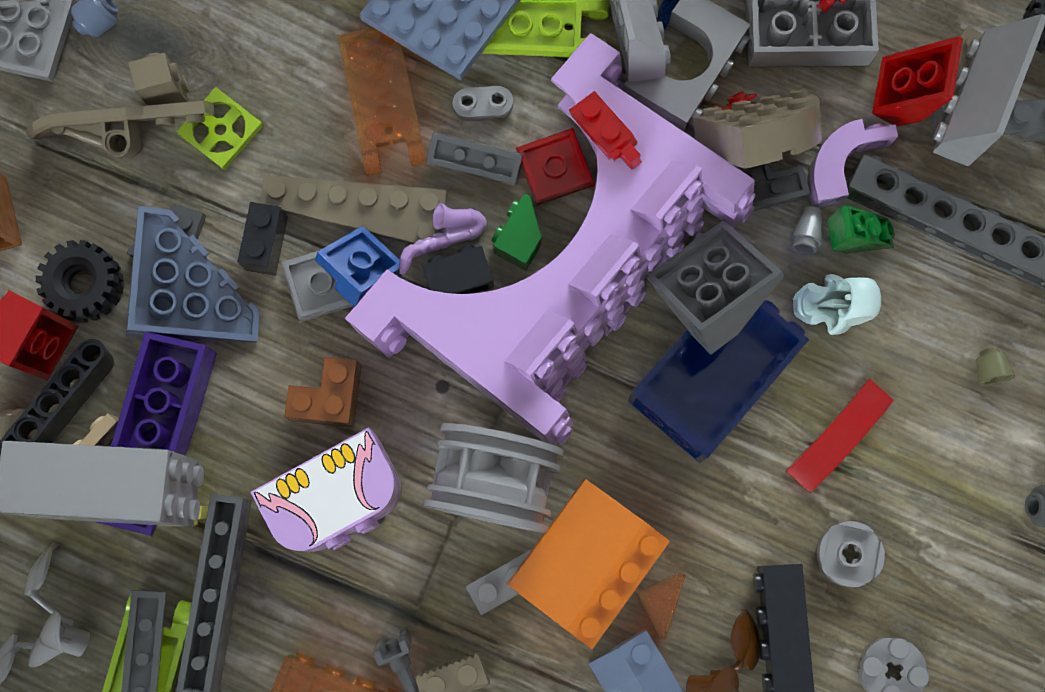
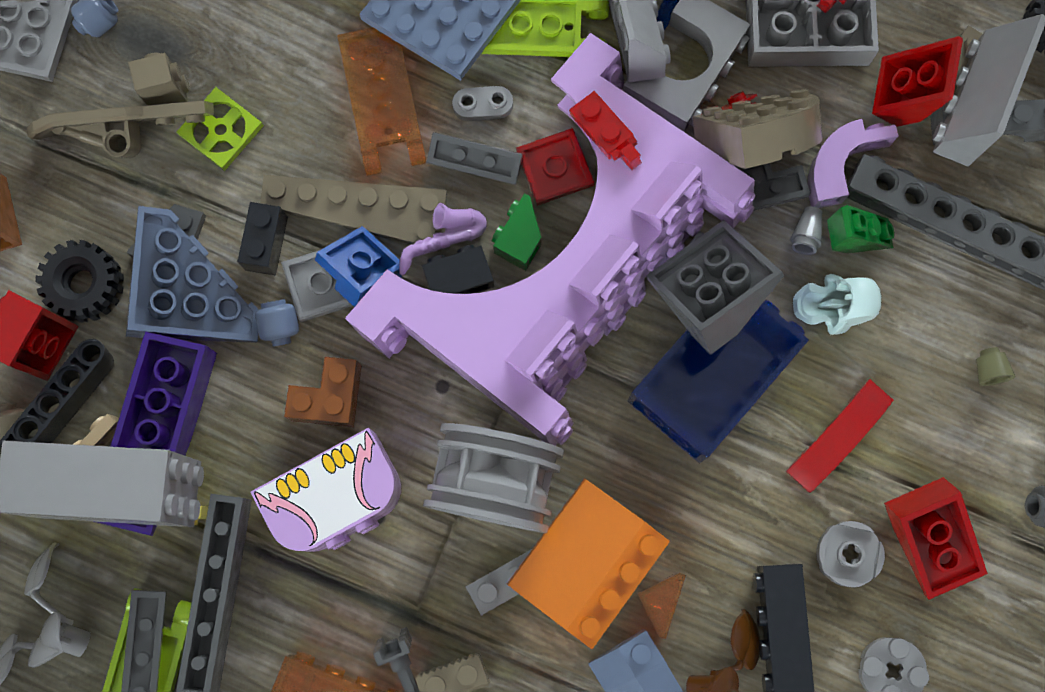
none -> sand blue head [255,299,299,346]
none -> red slope [884,477,988,600]

